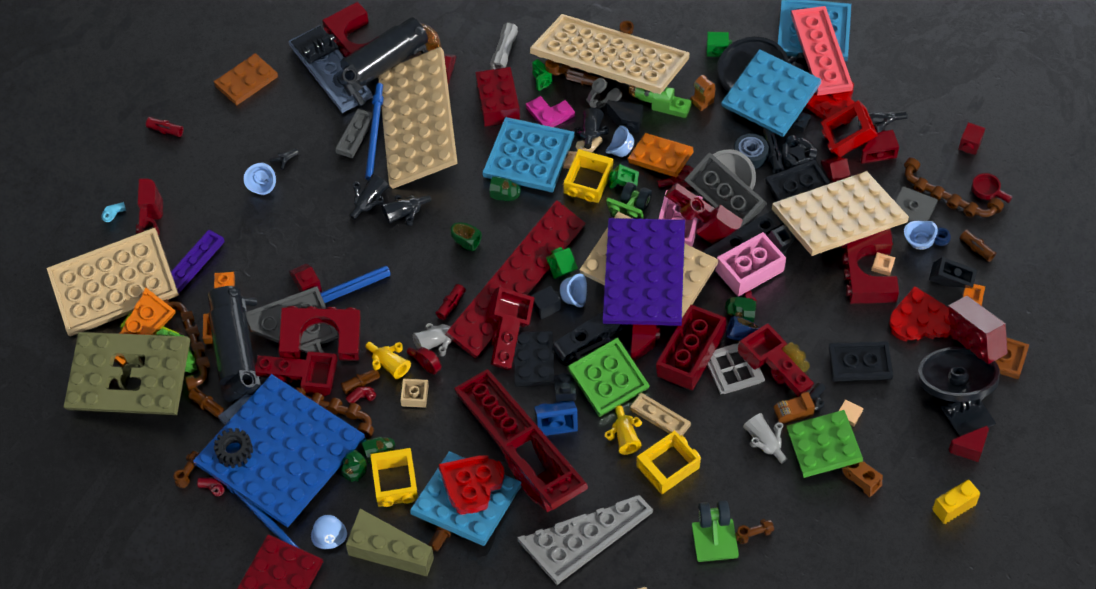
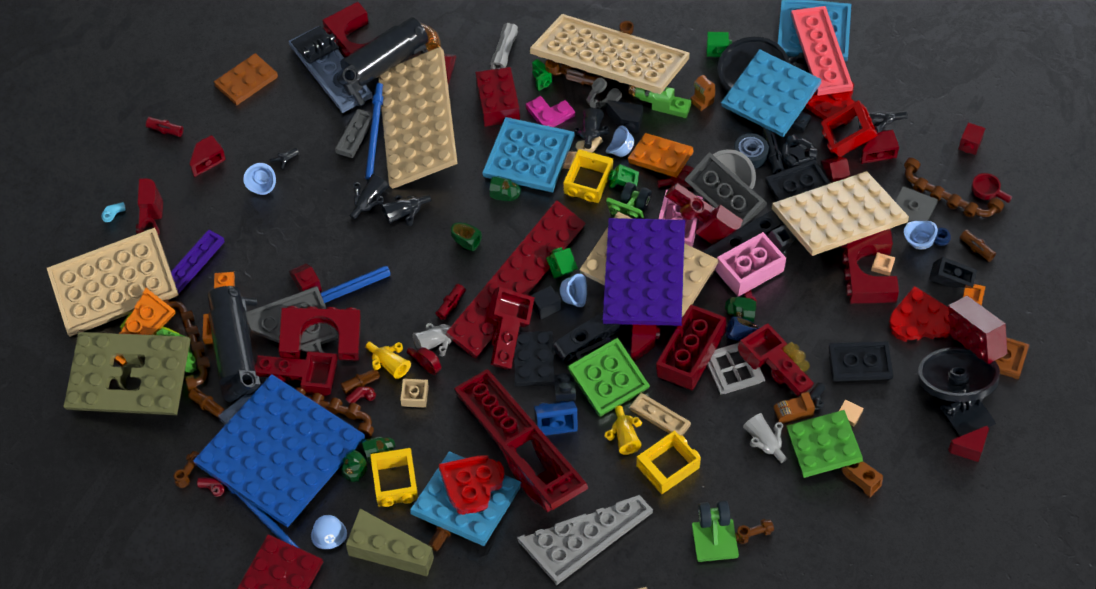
black tyre [214,428,253,468] -> none
yellow brick [932,479,980,524] -> none
none -> dark red slope [190,135,226,177]

